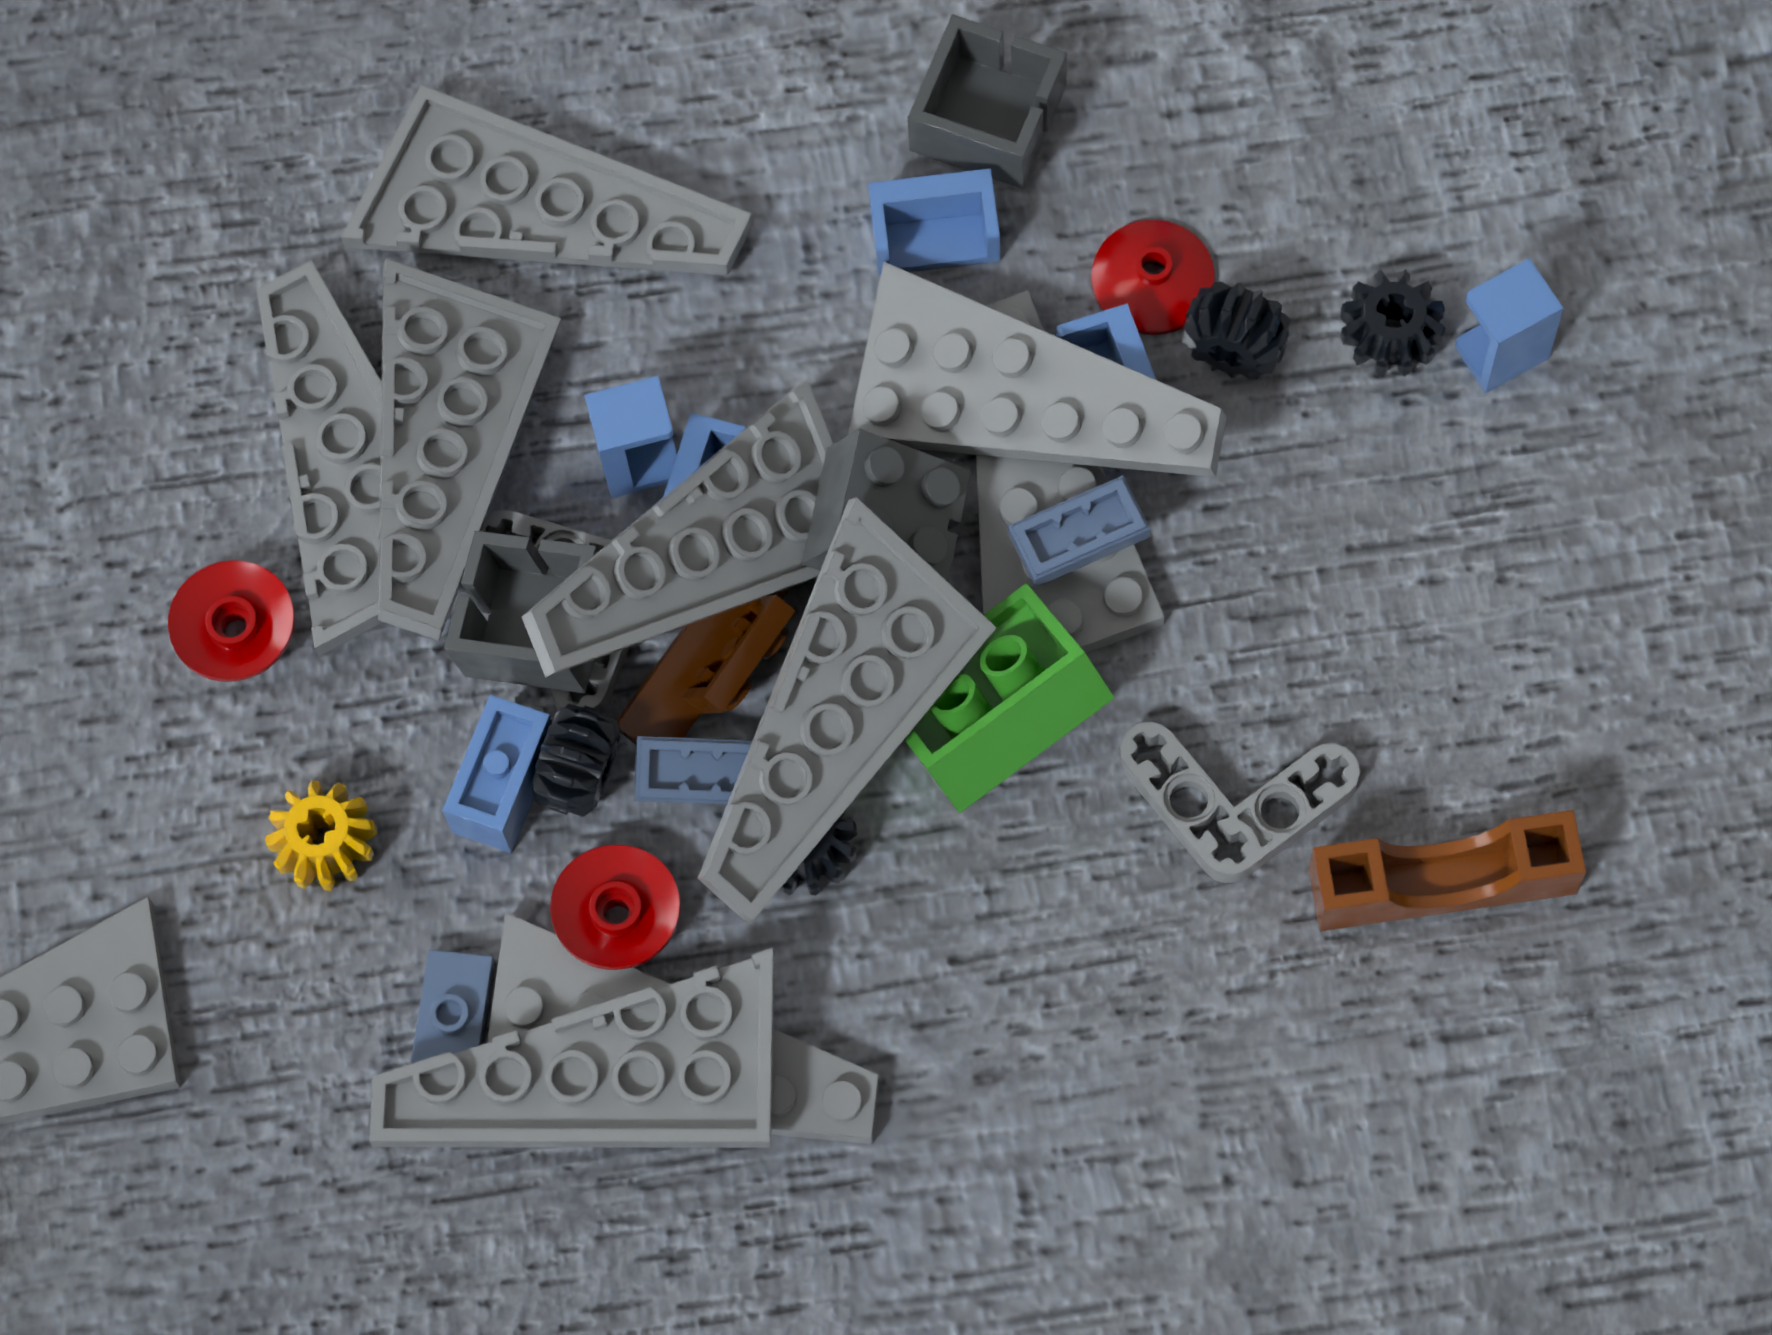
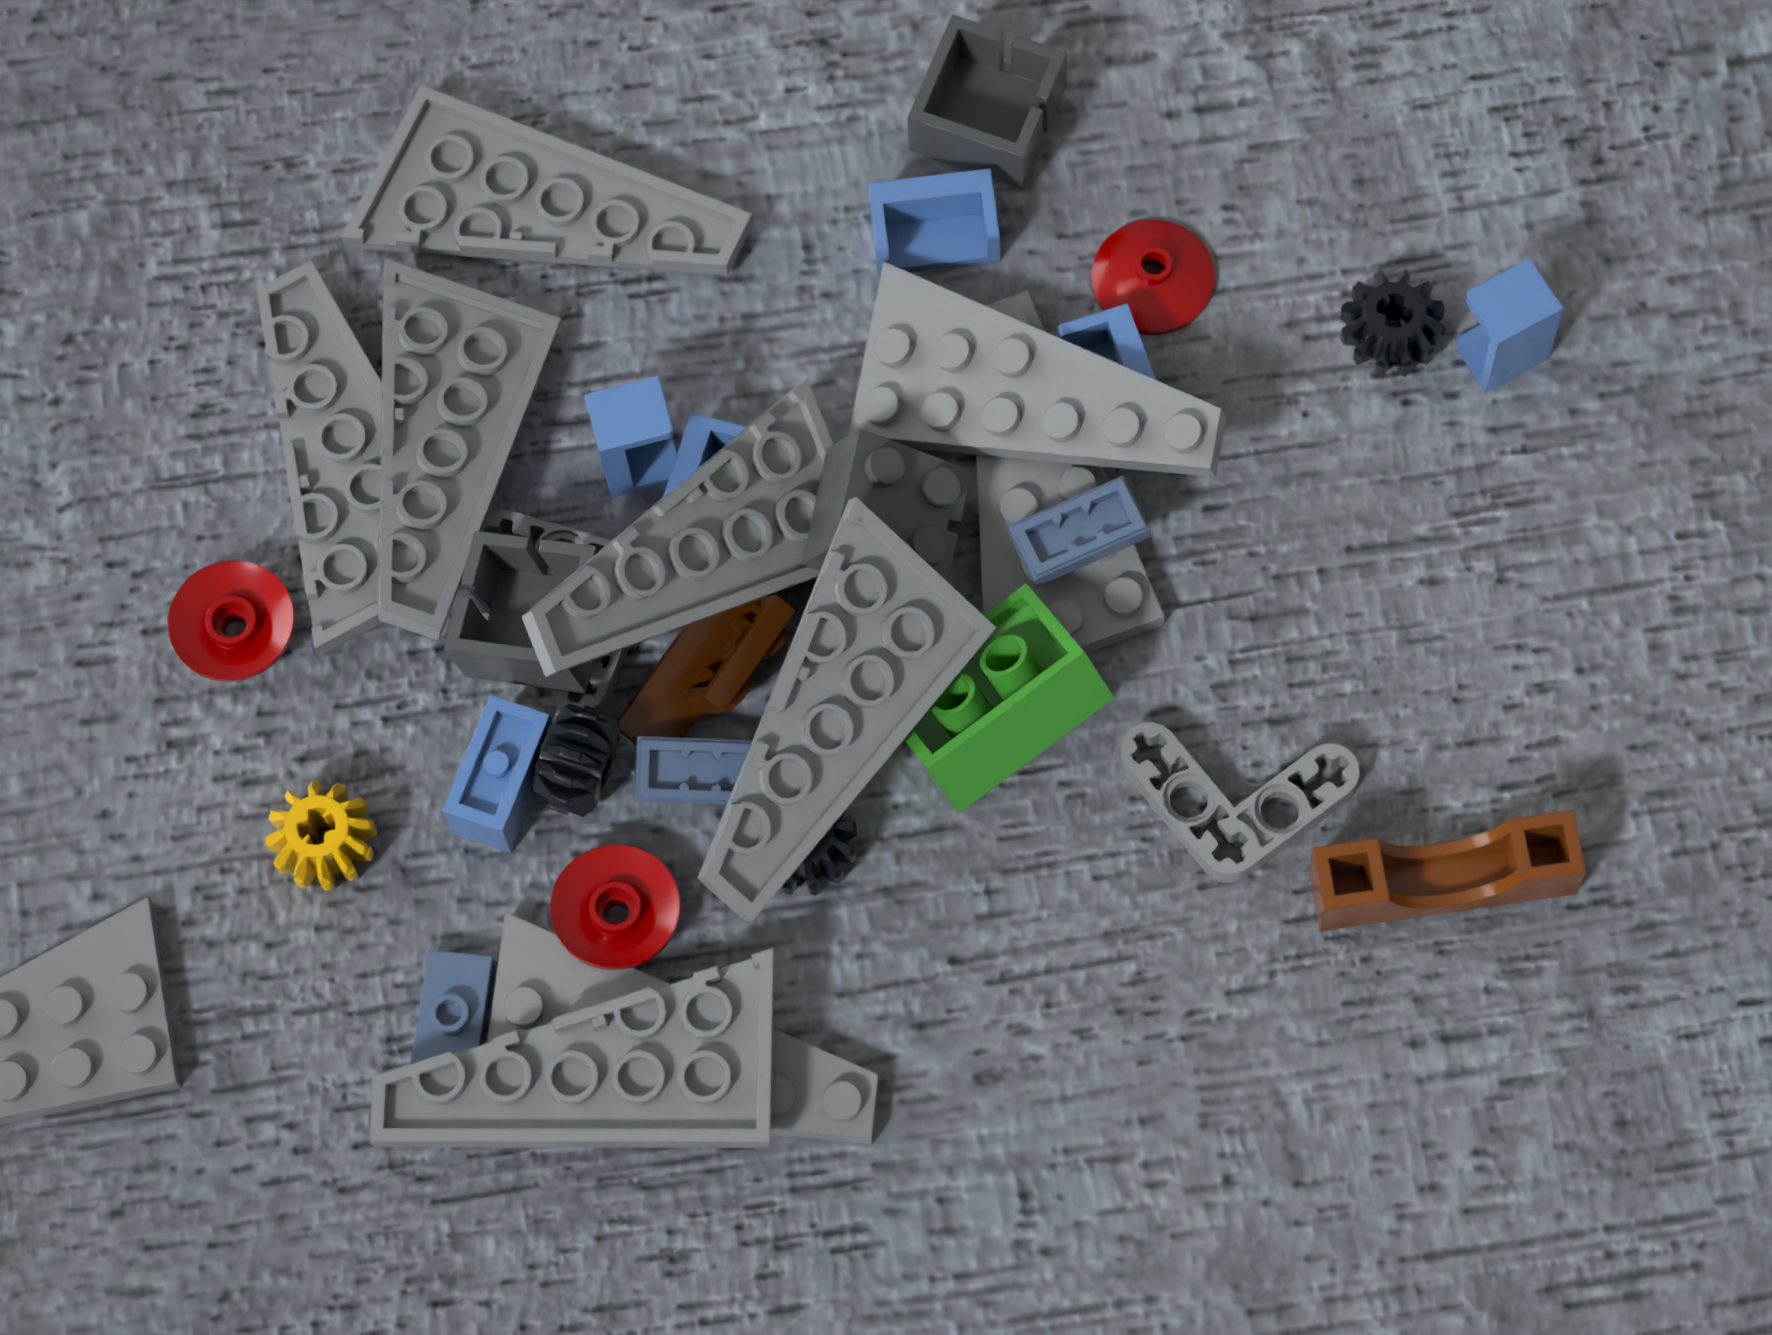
black gear [1181,281,1291,380] -> none

